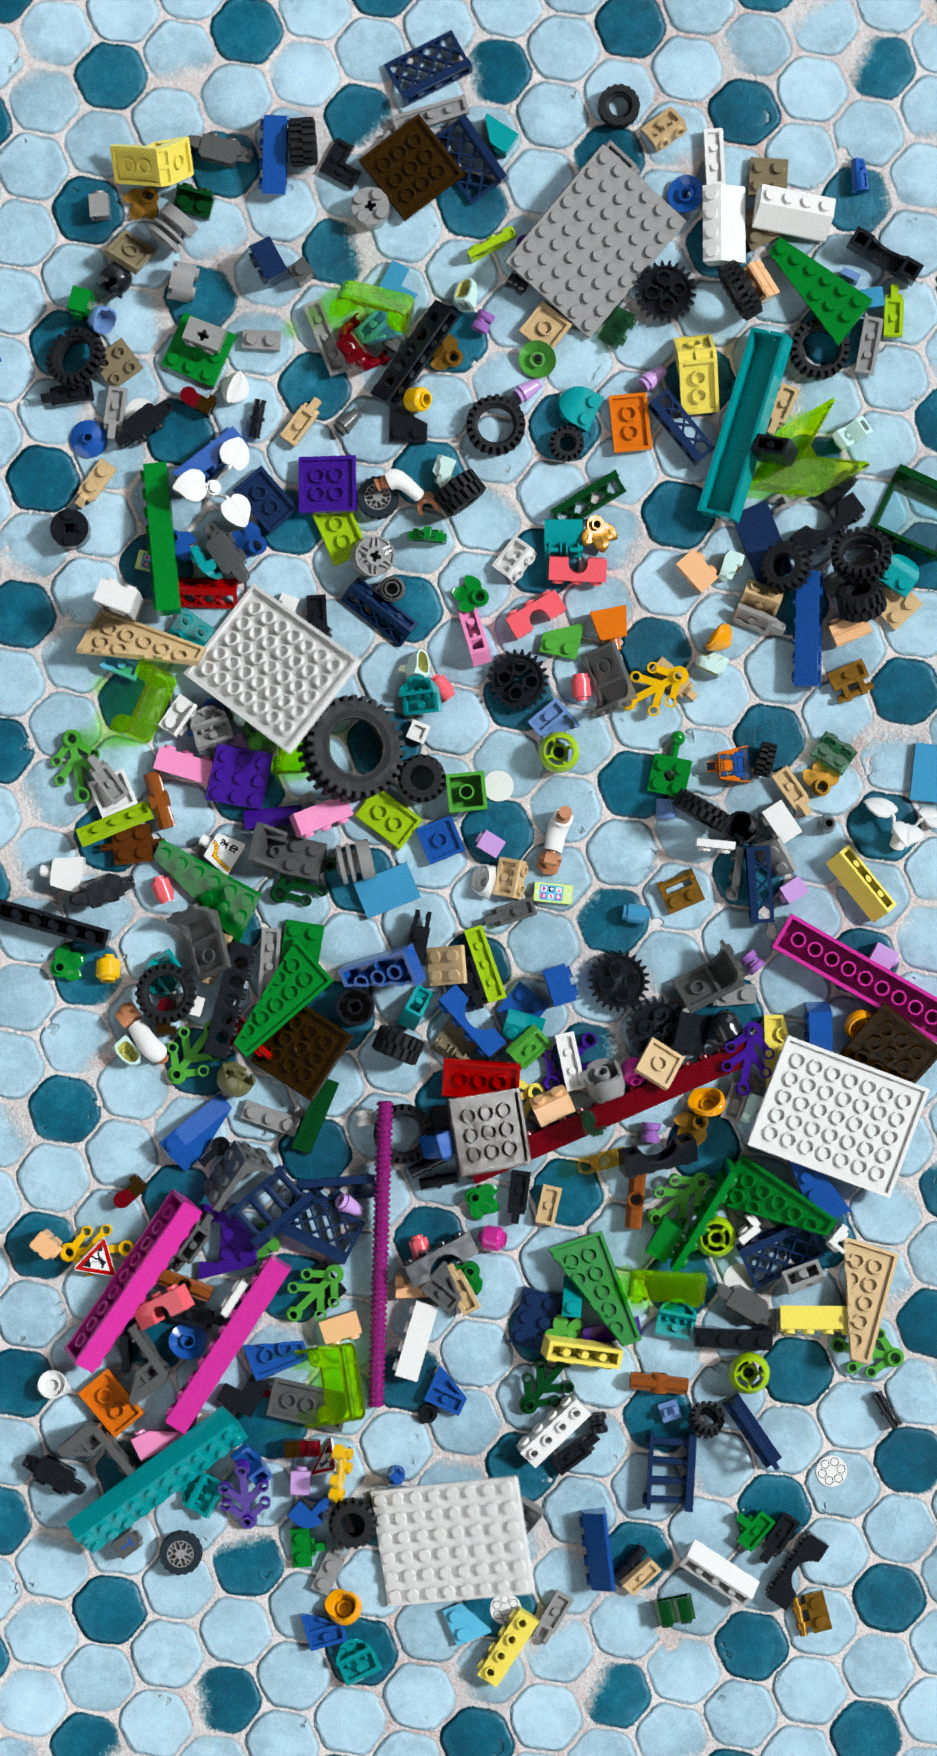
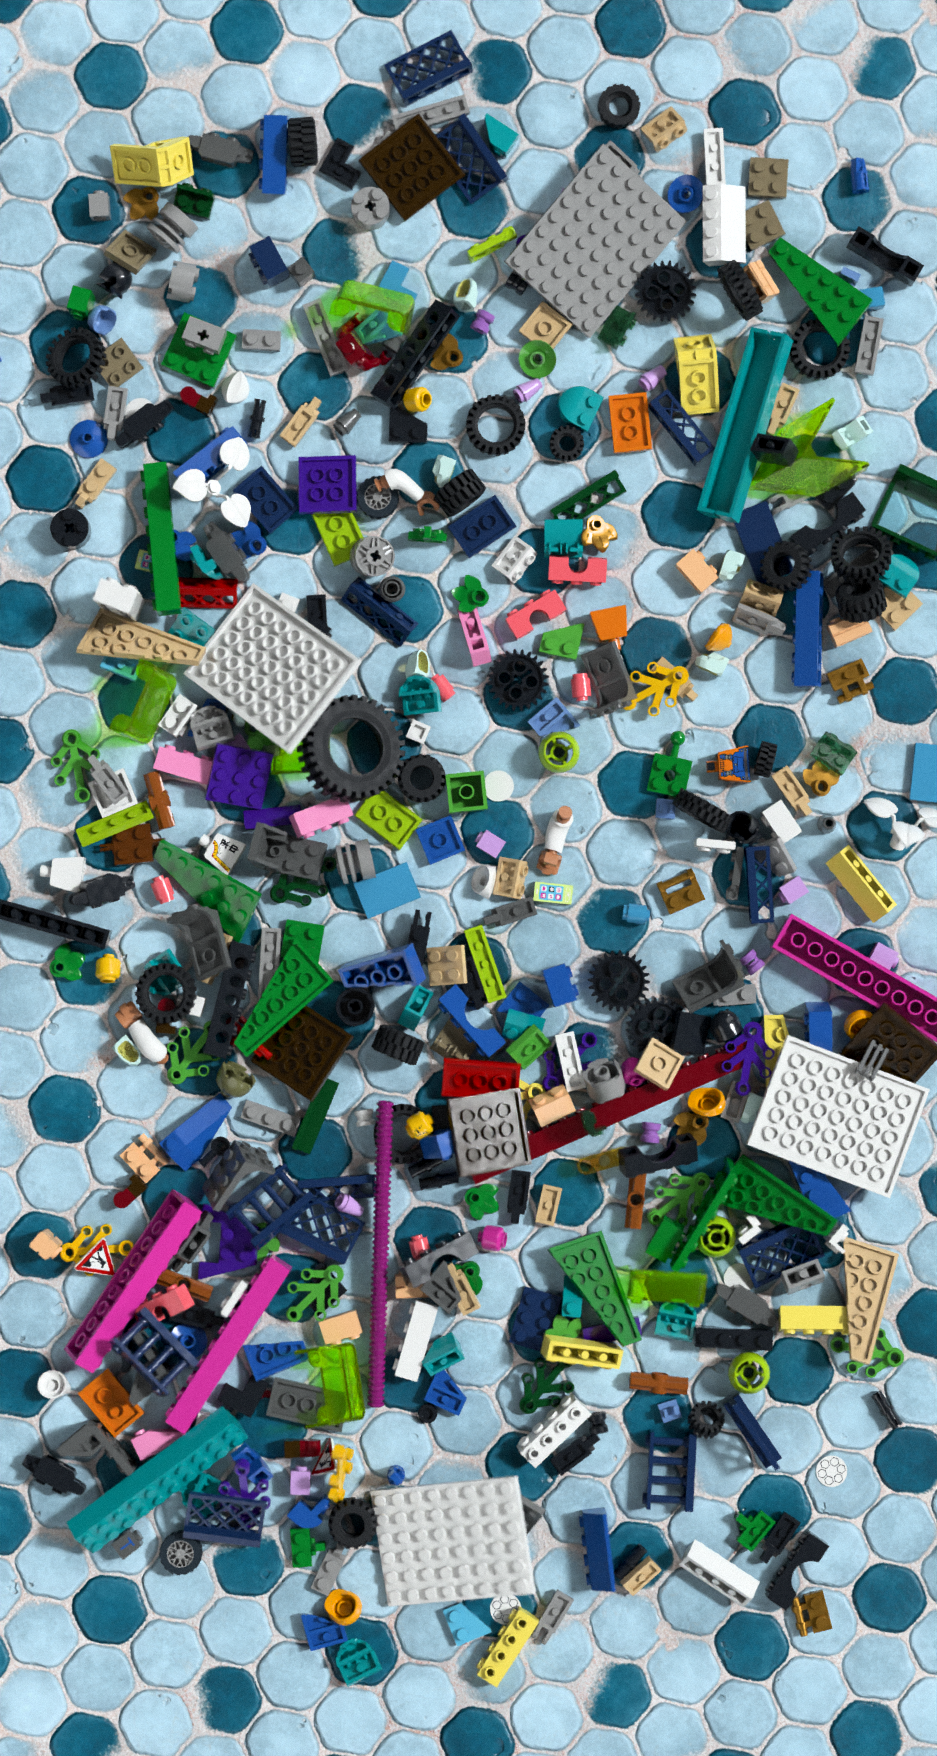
dark green brick [653,1593,696,1628] -> none
white slope [752,184,836,242] -> none
lime hinge [882,284,904,338] -> none
none -> dark blue fence [109,1307,199,1397]
none -> light nougat plate [120,1133,169,1183]
none -> dark blue fence [183,1491,267,1548]
none -> yellow head [405,1111,435,1140]
none -> teal slope [422,1332,465,1376]
none -> dark blue plate [448,495,517,559]
none -> dark grey tile [855,1040,889,1082]

